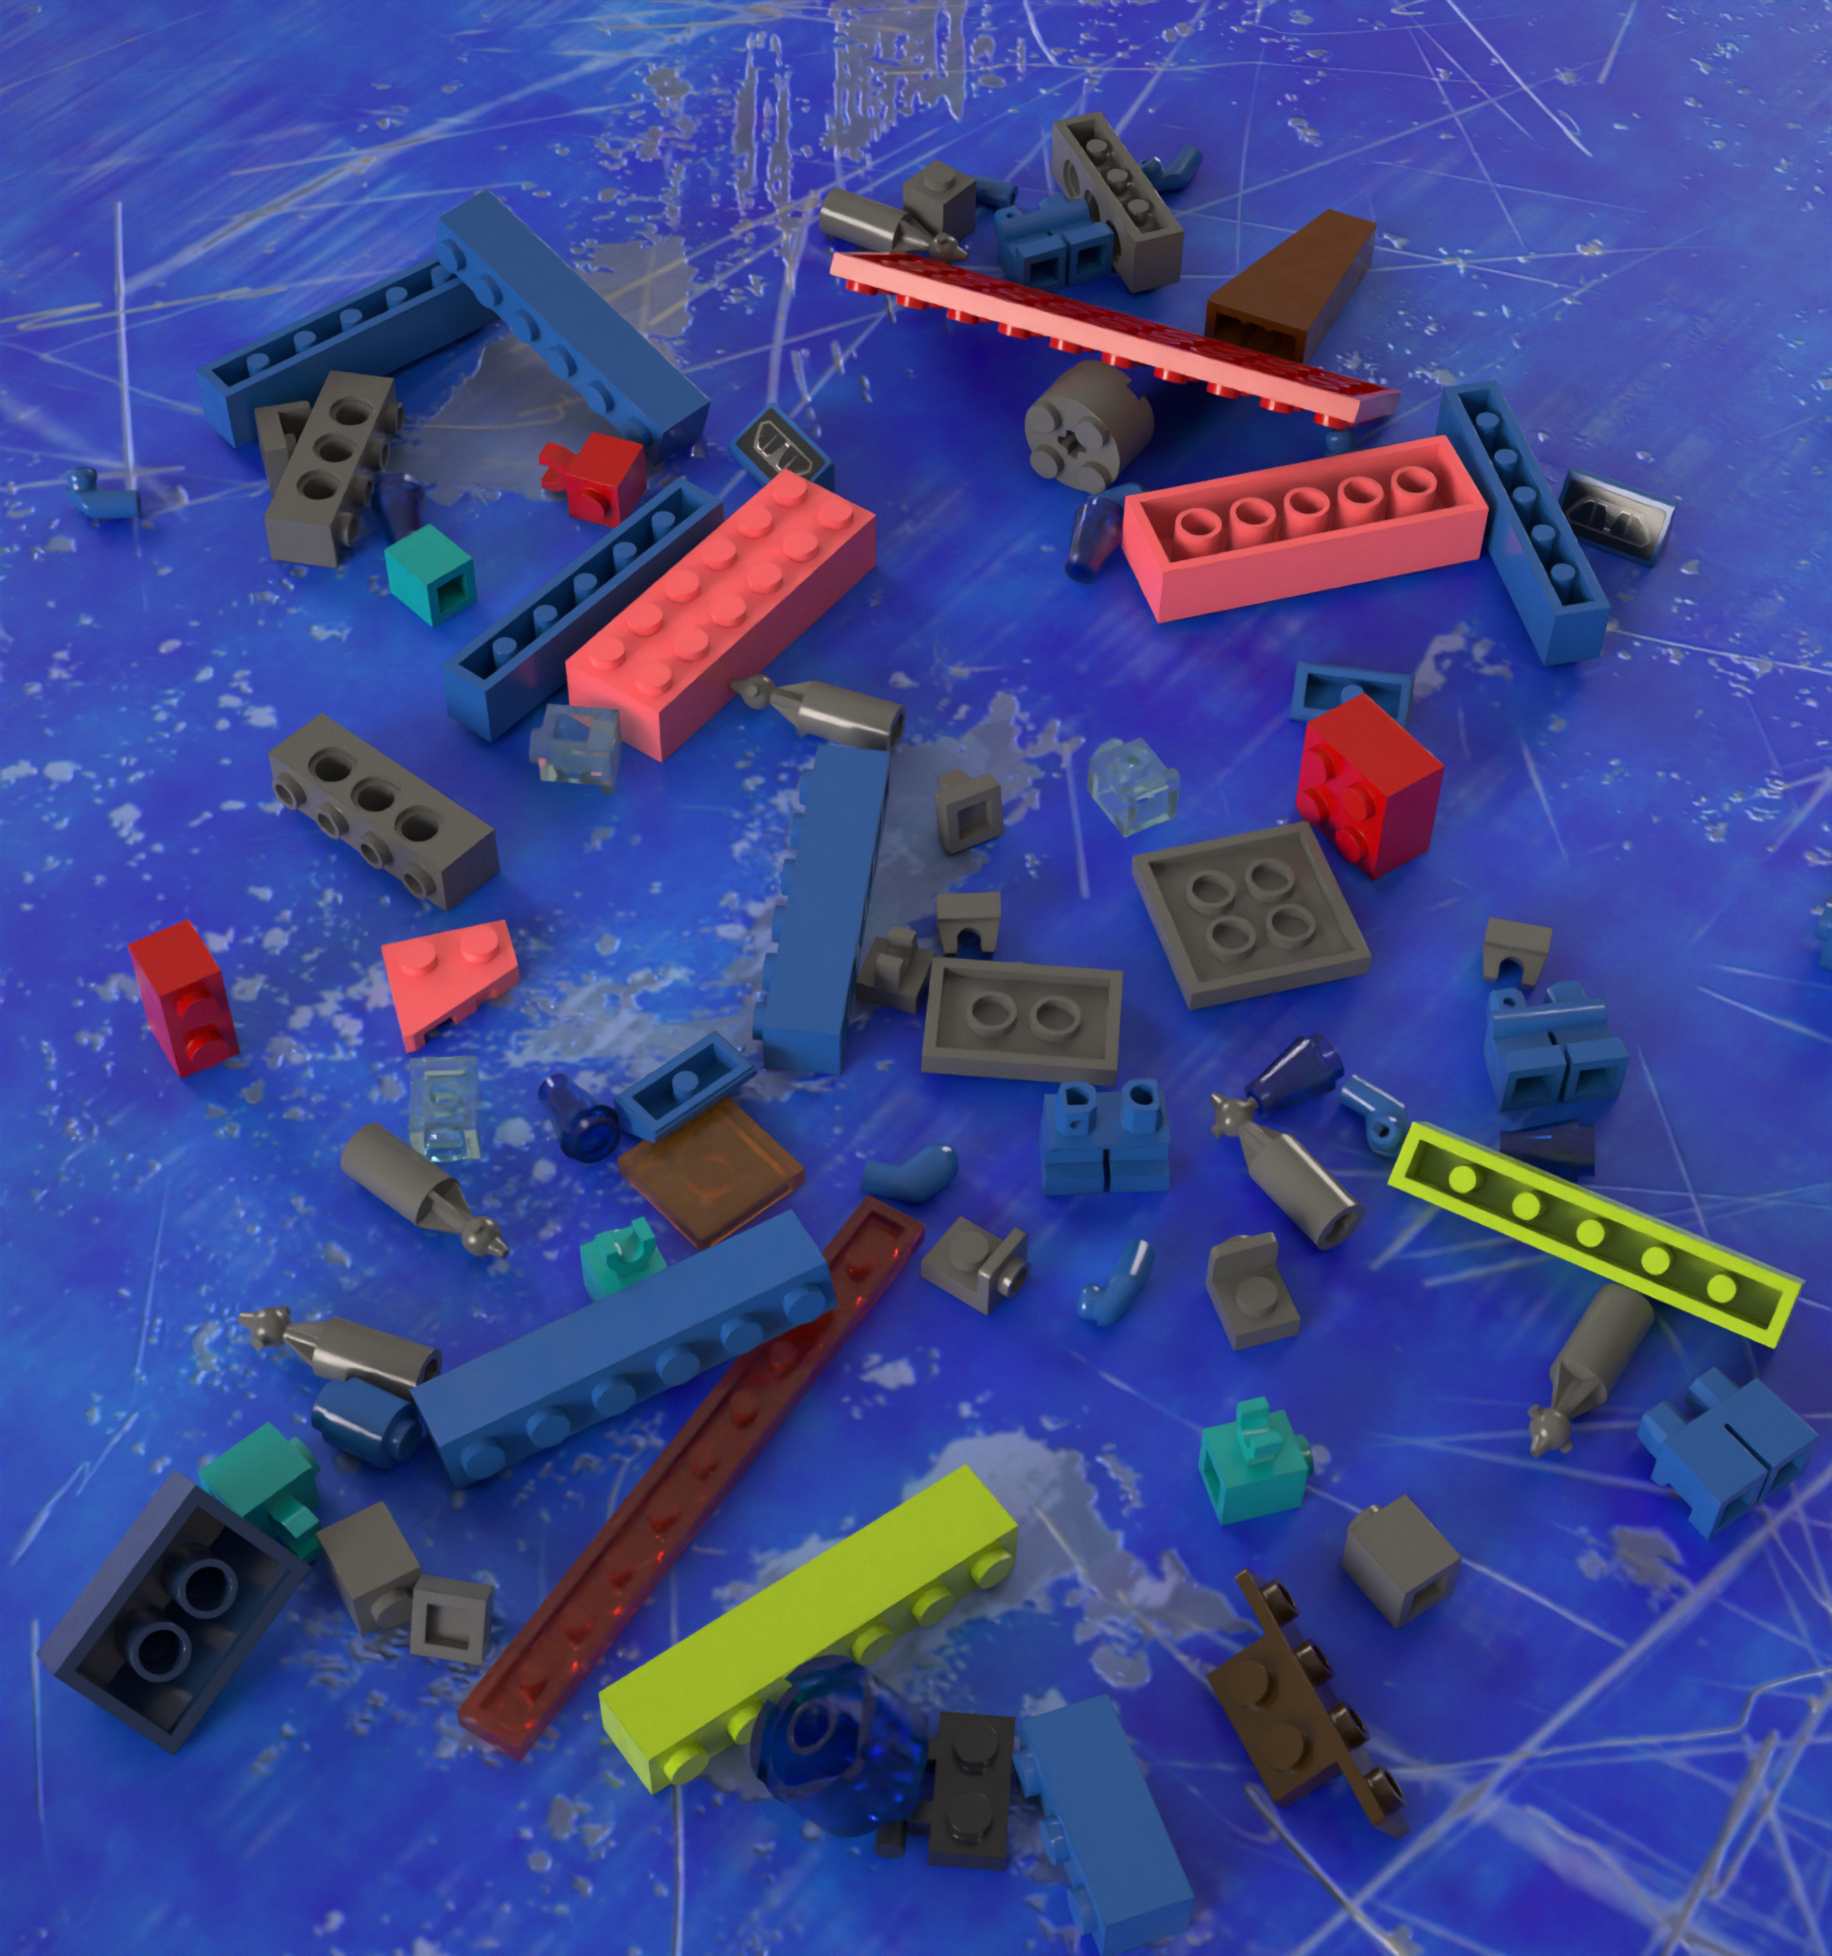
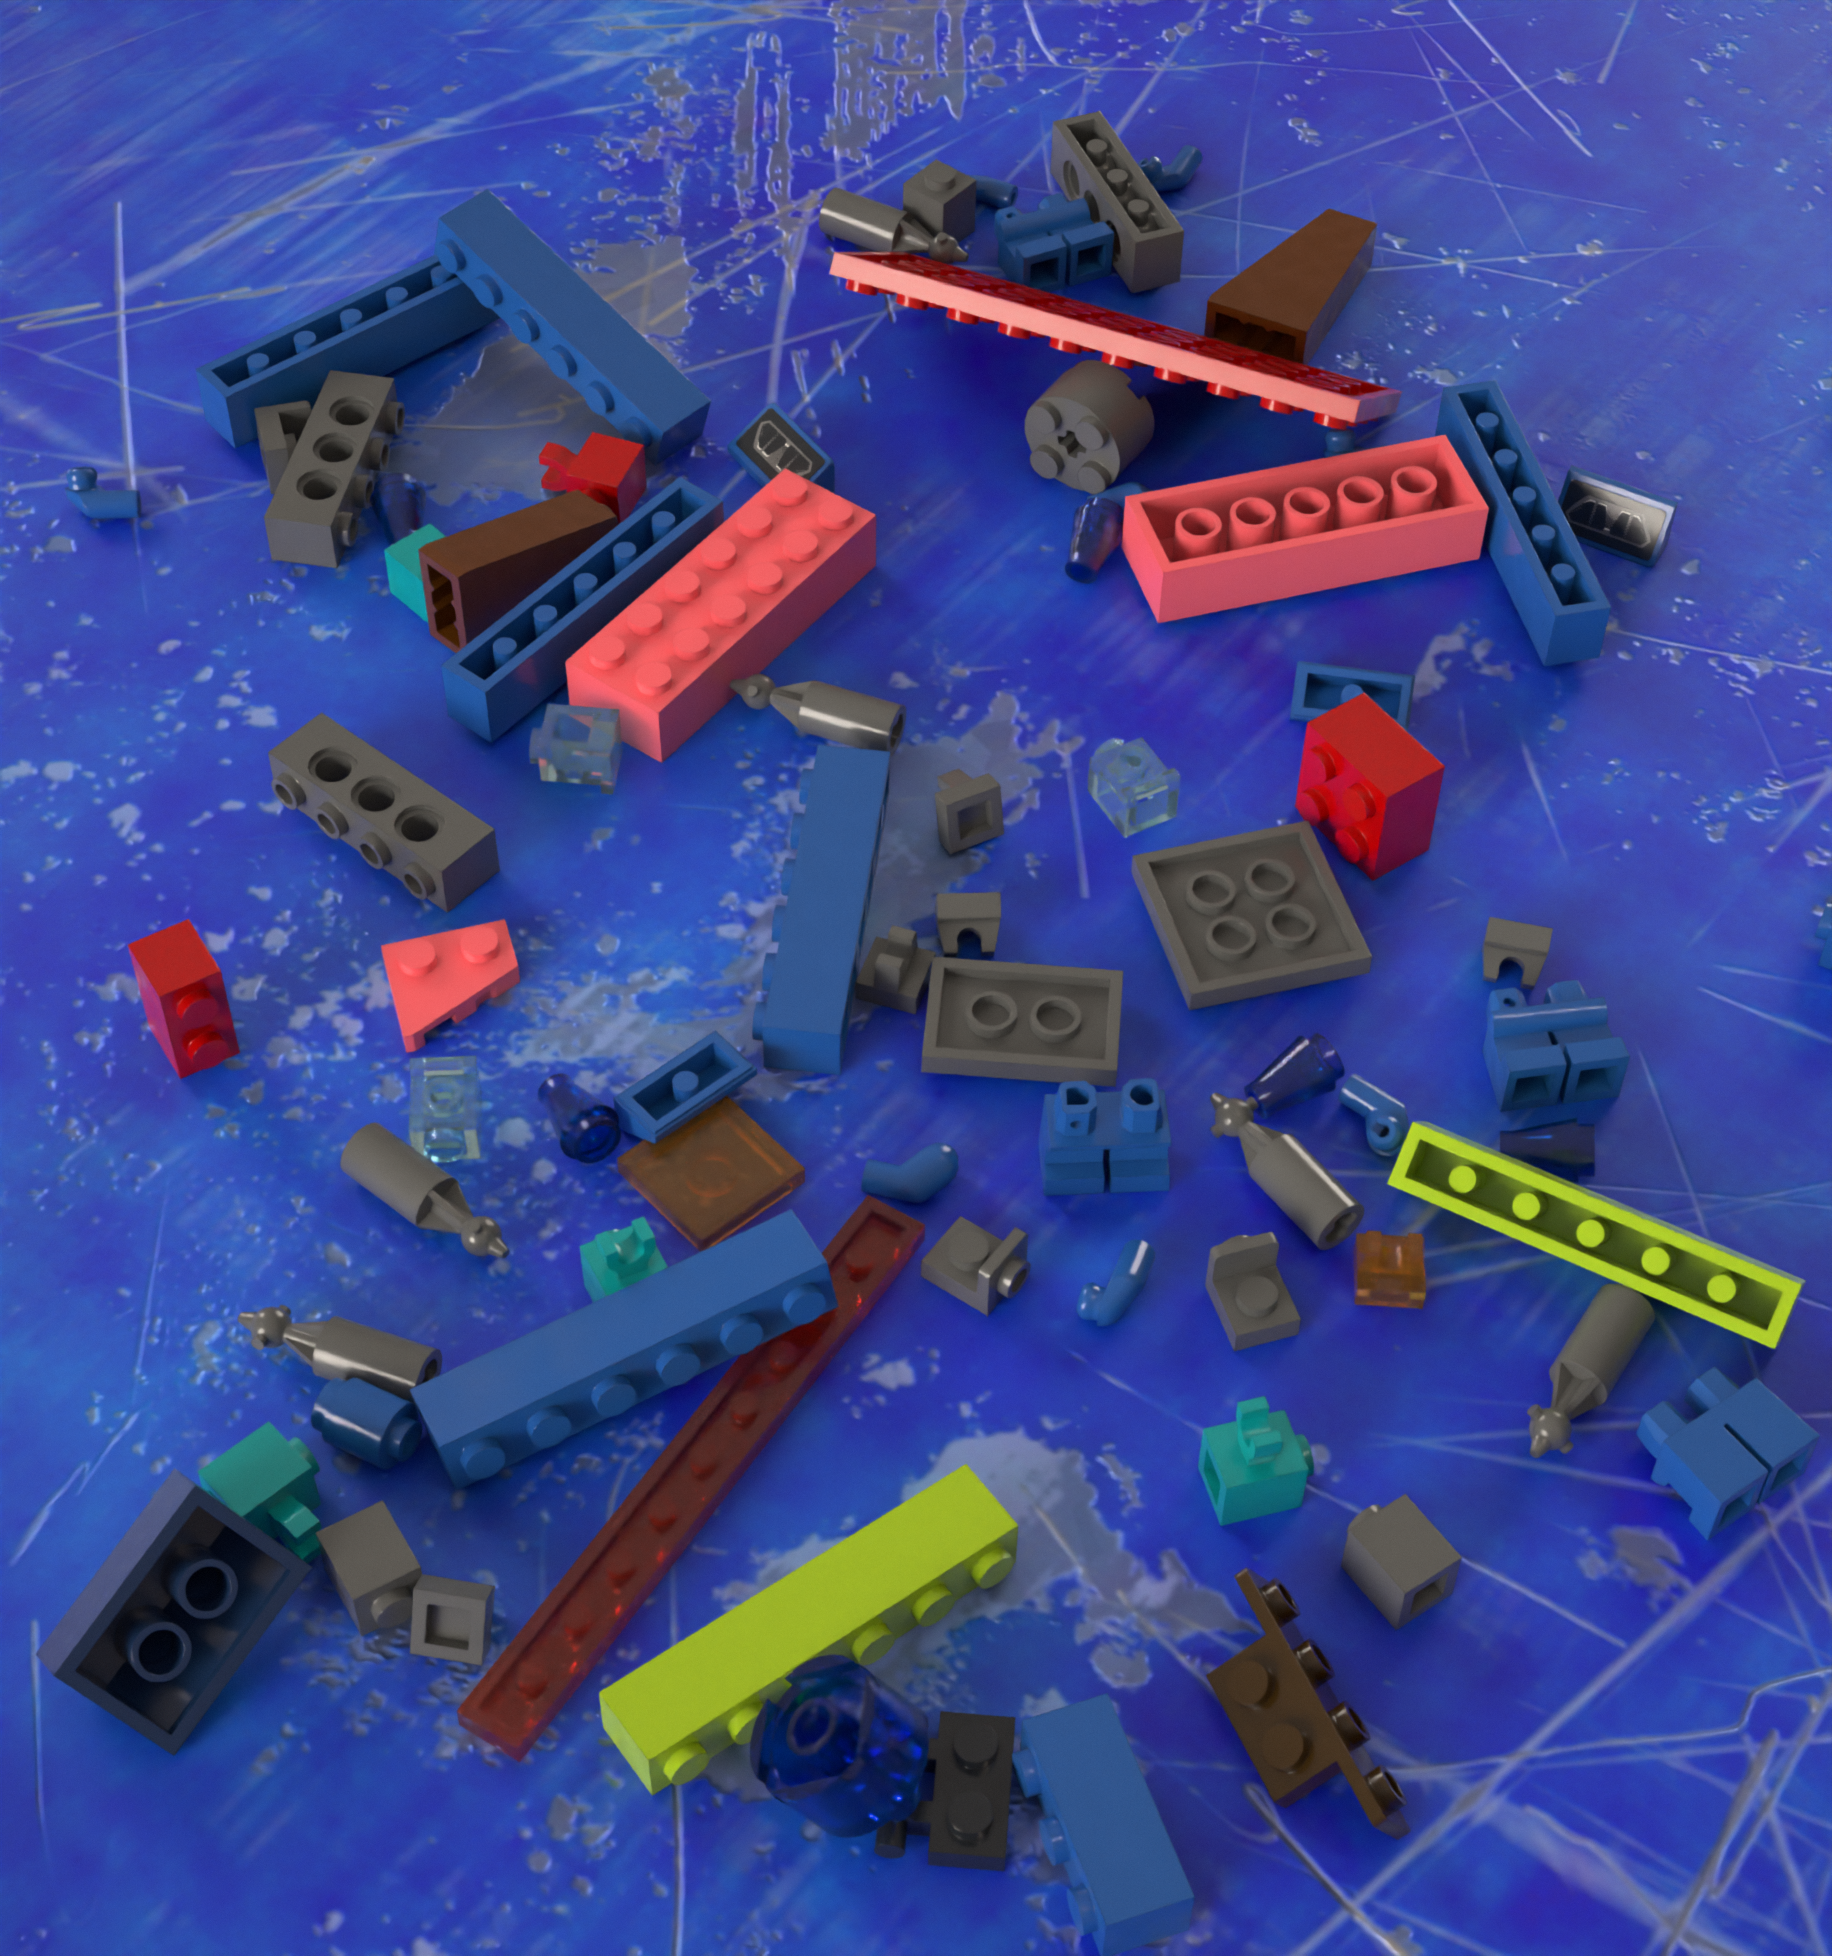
none -> reddish brown slope [418,489,619,653]
none -> clear orange tile [1353,1230,1426,1309]

